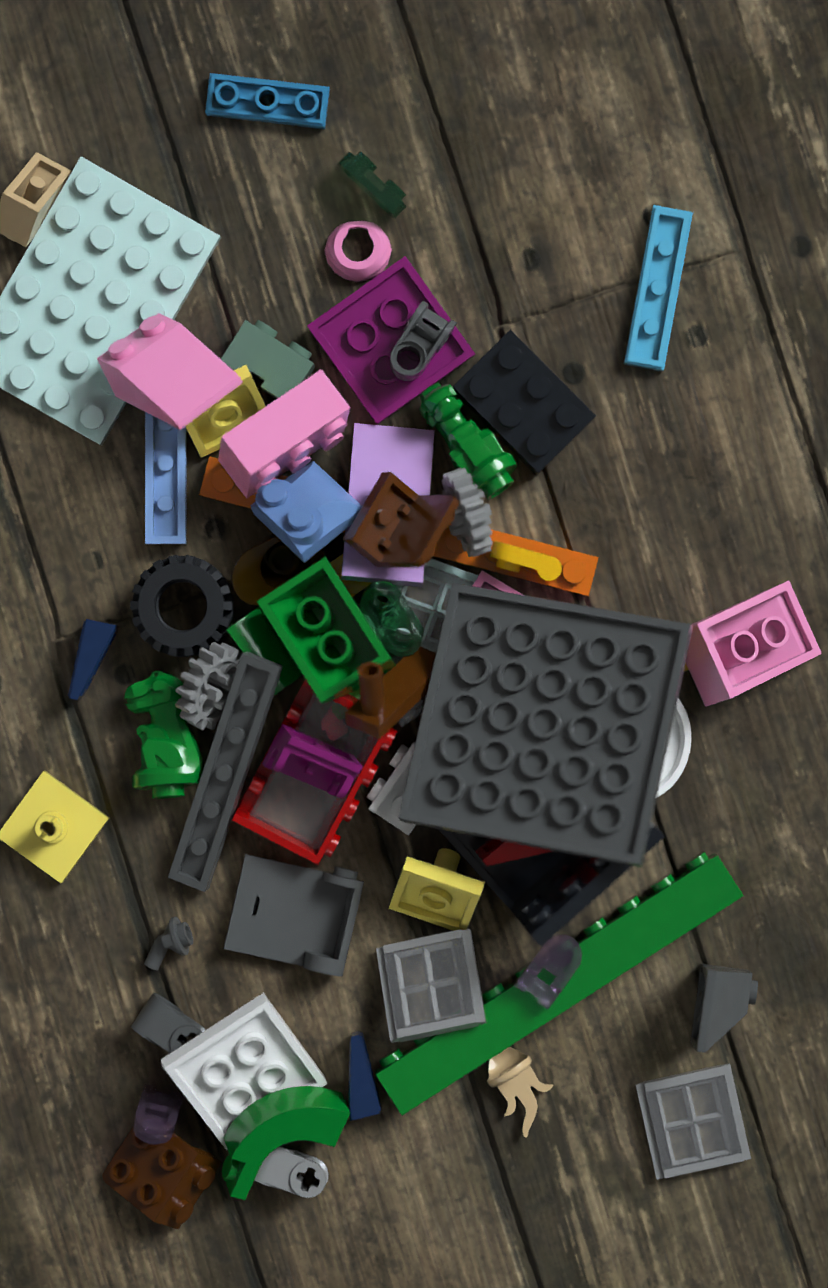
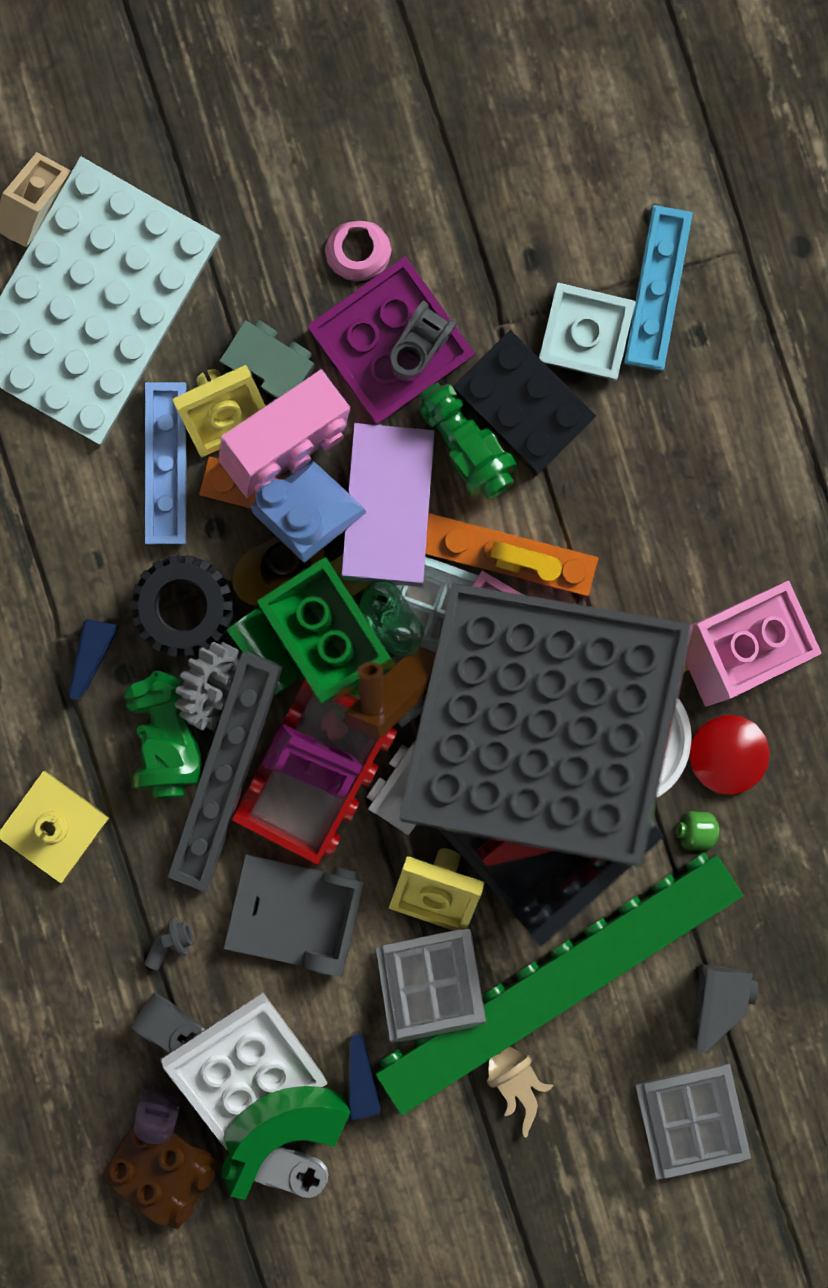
bright pink slope [97,313,243,430] -> none
dark azure tile [205,73,330,129] -> none
clear green plate [337,151,406,219] -> none
reddish brown bracket [343,472,459,568] -> none
light grey gear [441,468,493,557] -> none
plate [514,934,582,1009] -> none
none -> light aqua plate [539,282,636,381]
none -> bright green piece [676,811,719,852]
none -> red dish [689,715,770,795]

